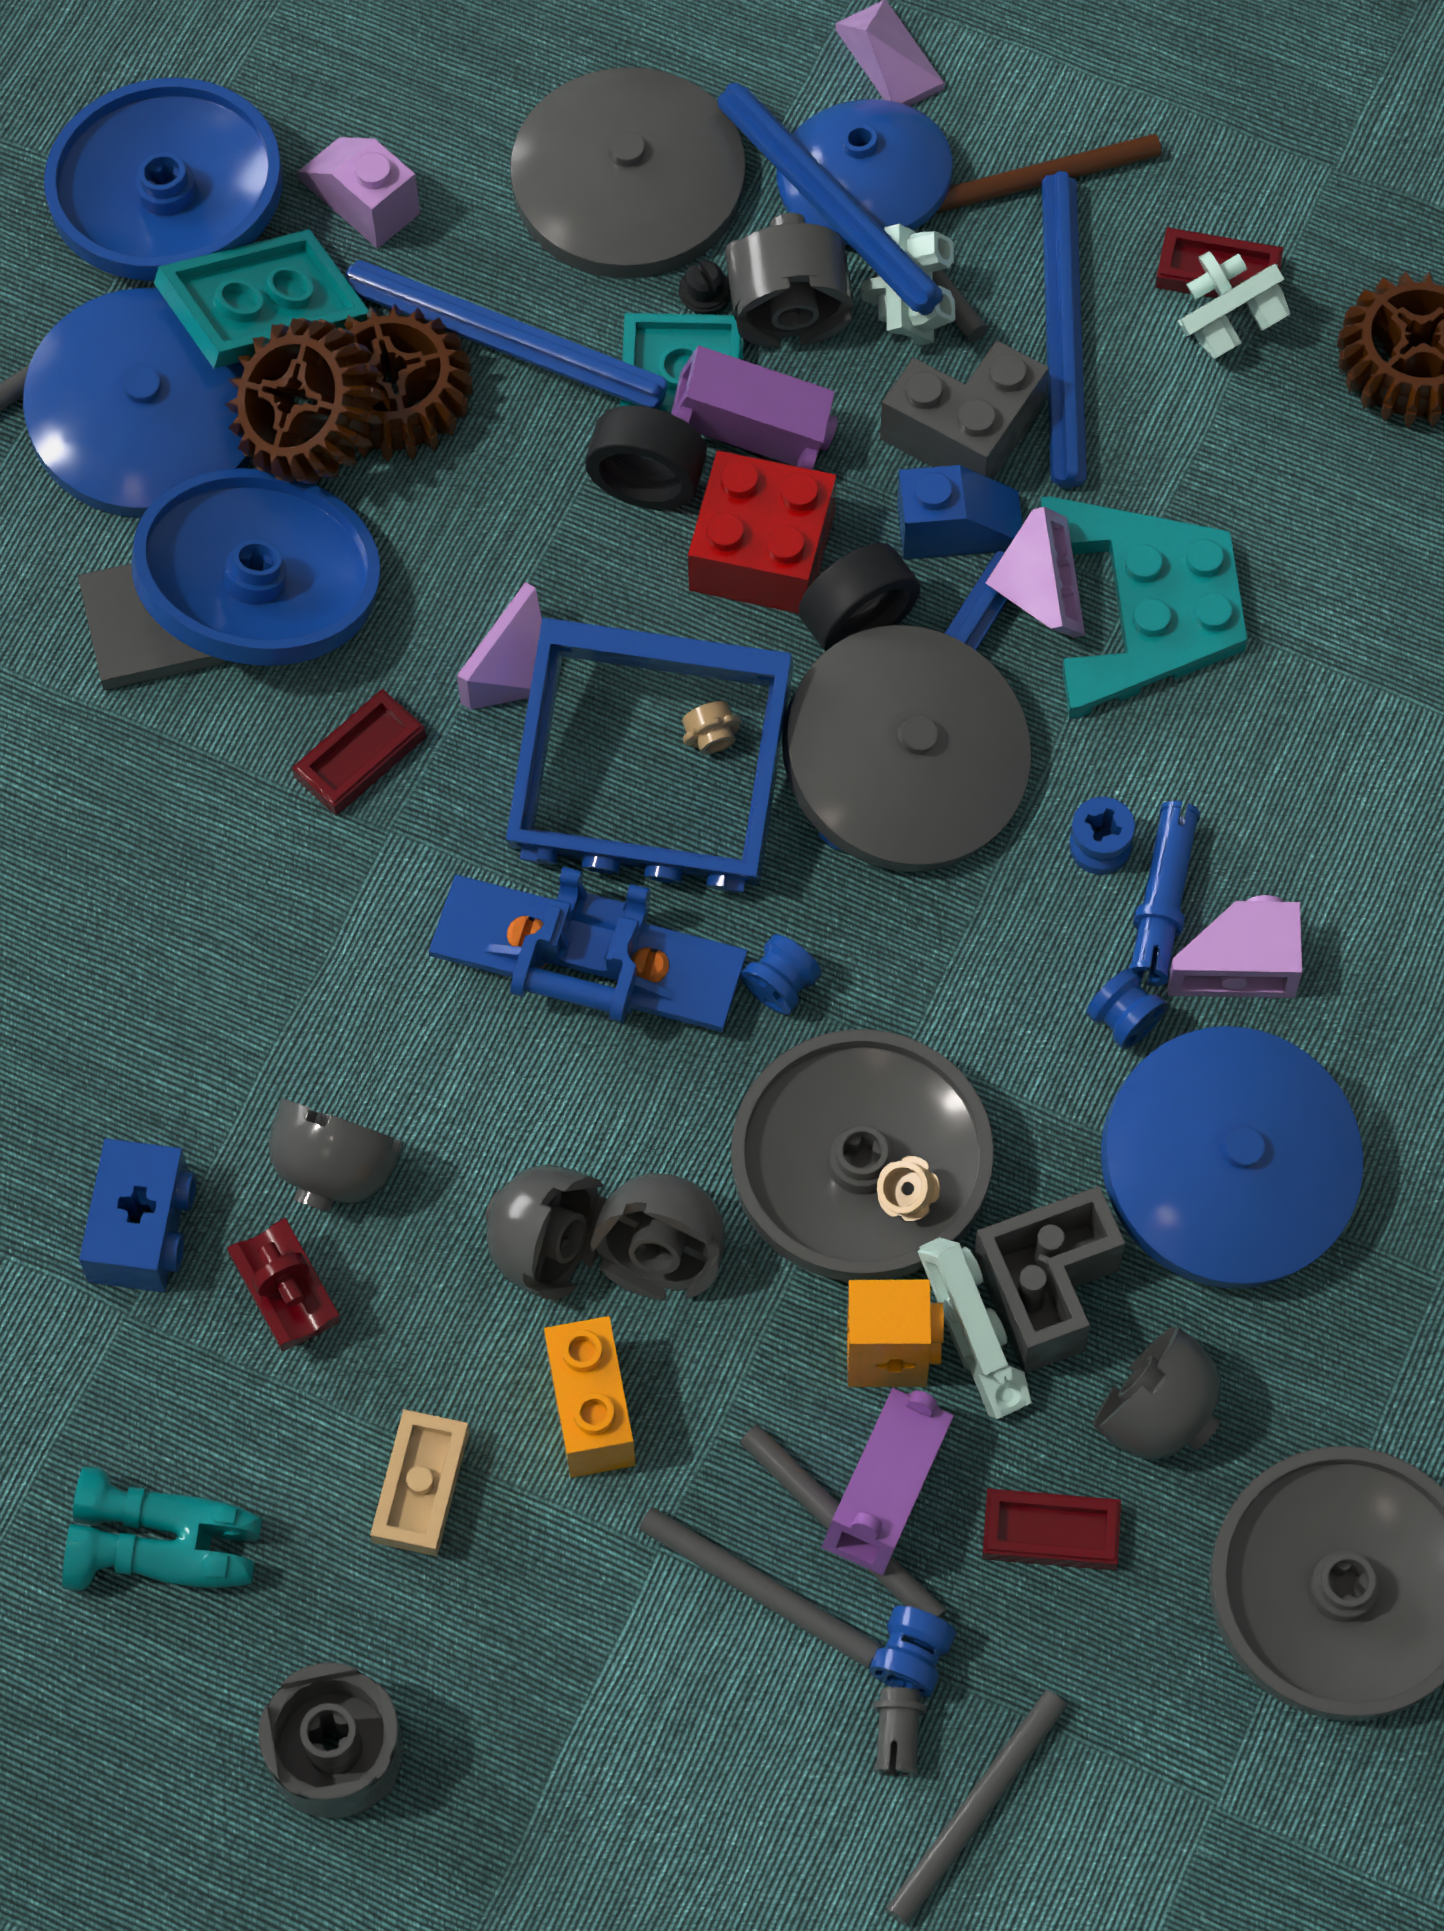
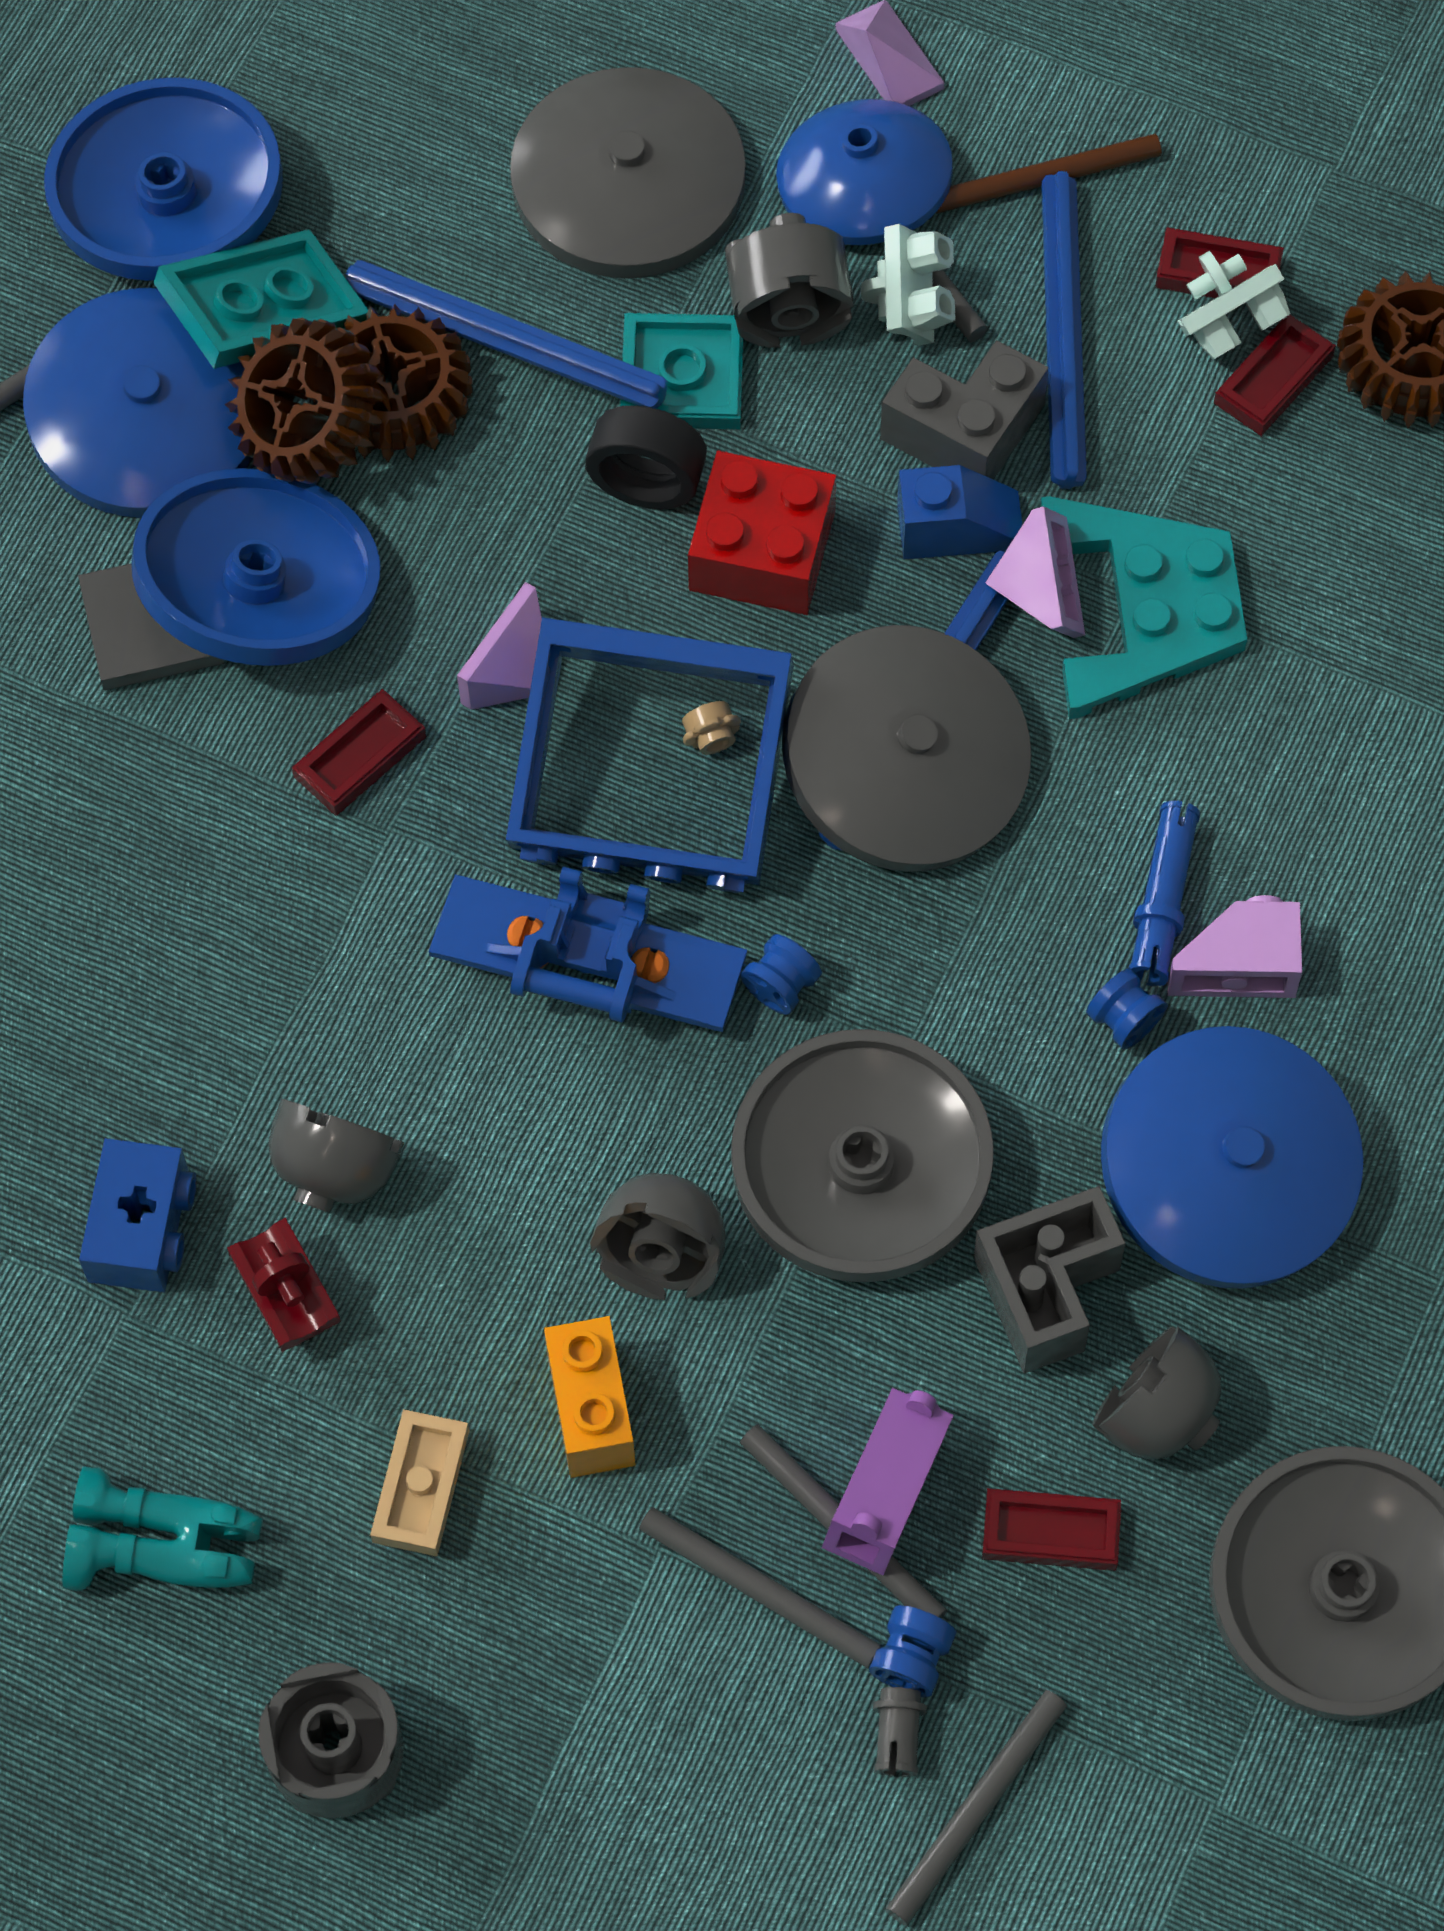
lavender slope [297,137,420,249] -> none
dark grey cylinder [486,1164,607,1301] -> none
medium lavender brick [671,345,837,470] -> none
black piece [678,260,731,314] -> none
blue axle [717,82,943,316] -> none
black tyre [799,543,920,651] -> none
light orange brick [847,1280,944,1387] -> none
tan plate [877,1156,940,1221] -> none
light aqua hinge [917,1237,1032,1419] -> none
blue wheel [1069,796,1135,875] -> none
none -> dark red tile [1214,315,1336,436]

